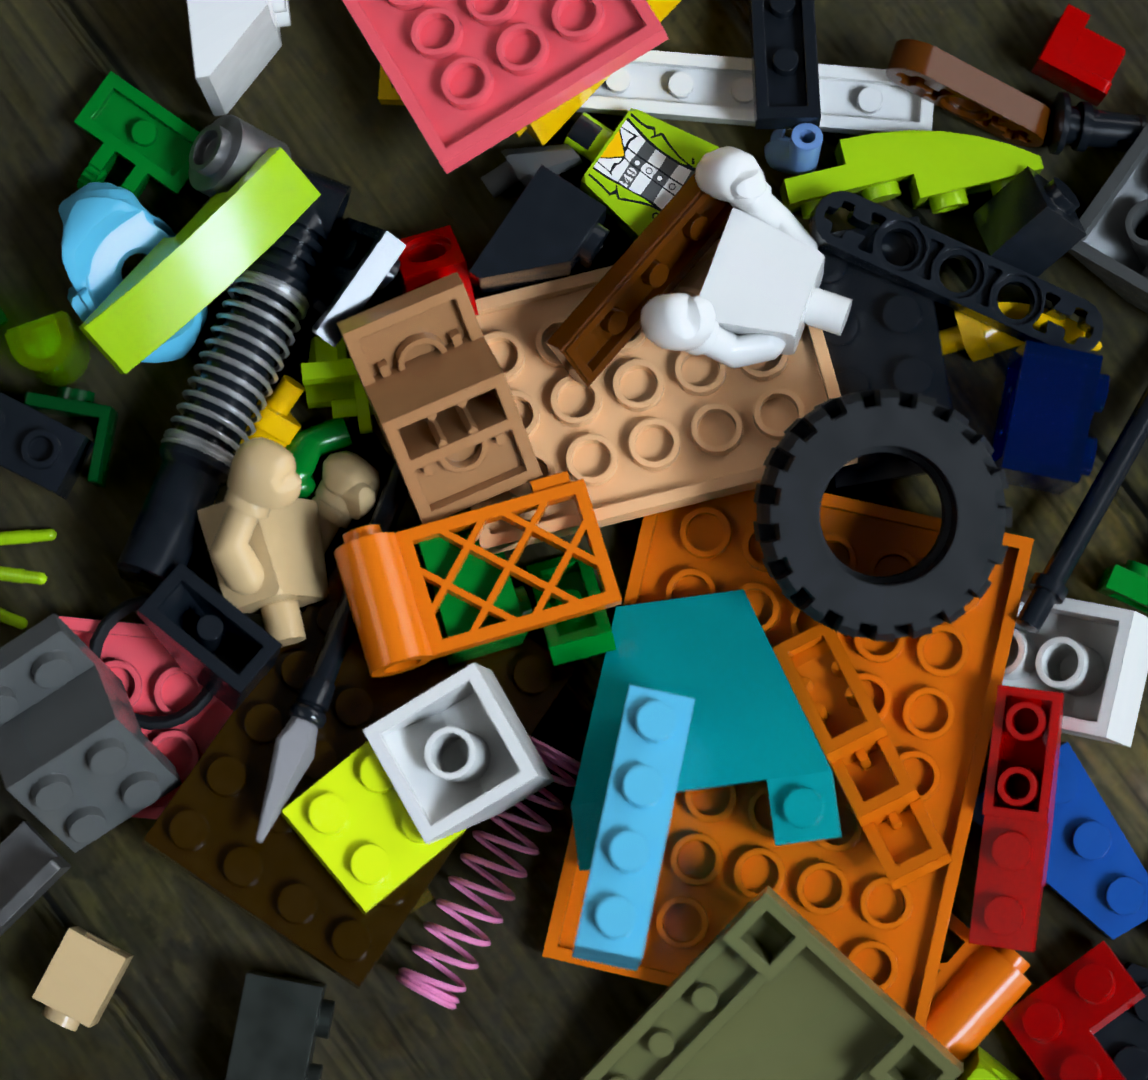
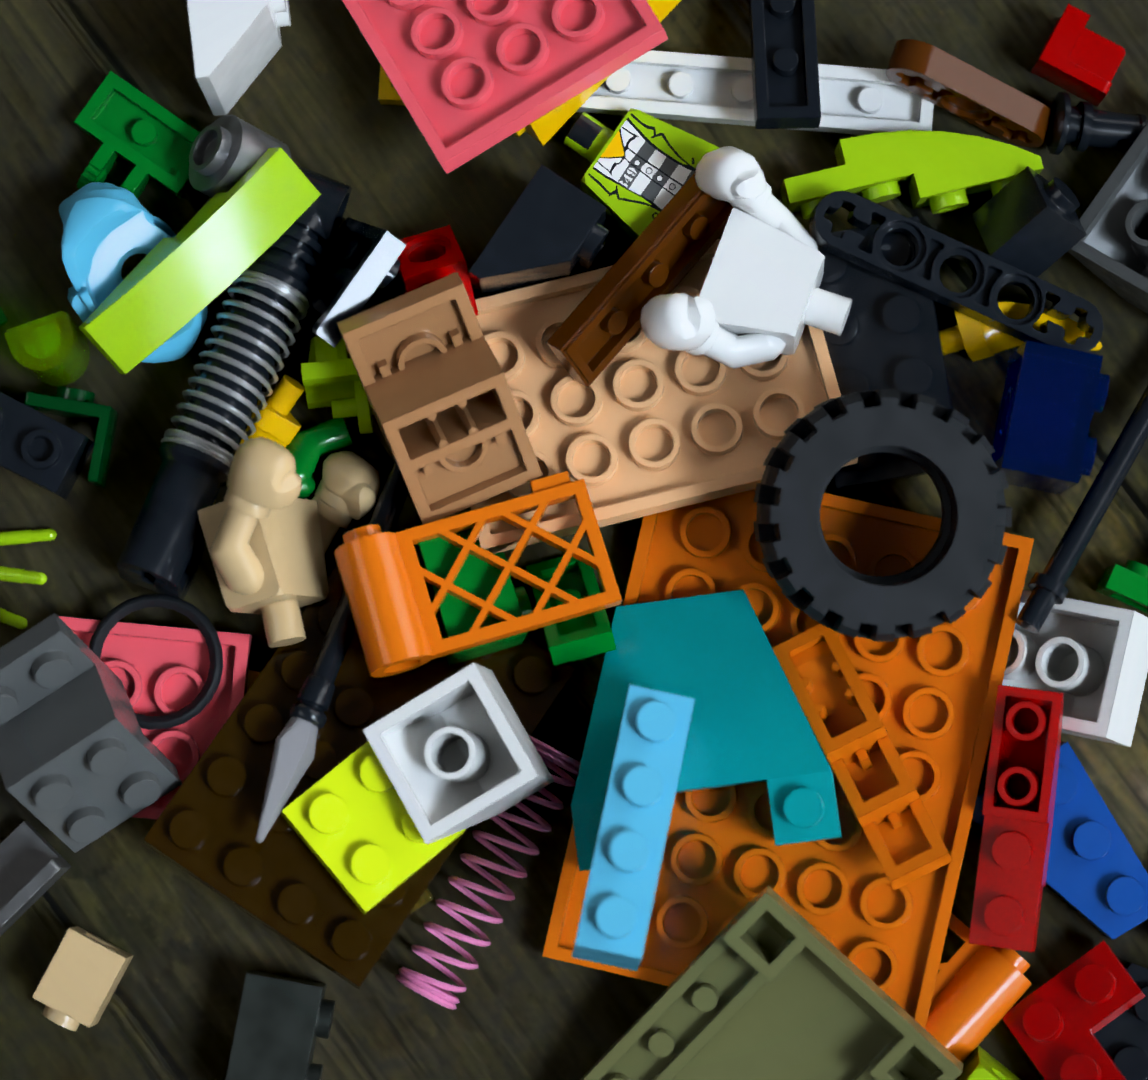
black slope [137,562,282,712] -> none
dark grey bar [481,144,583,199] -> none
medium blue arm [764,123,823,176] -> none

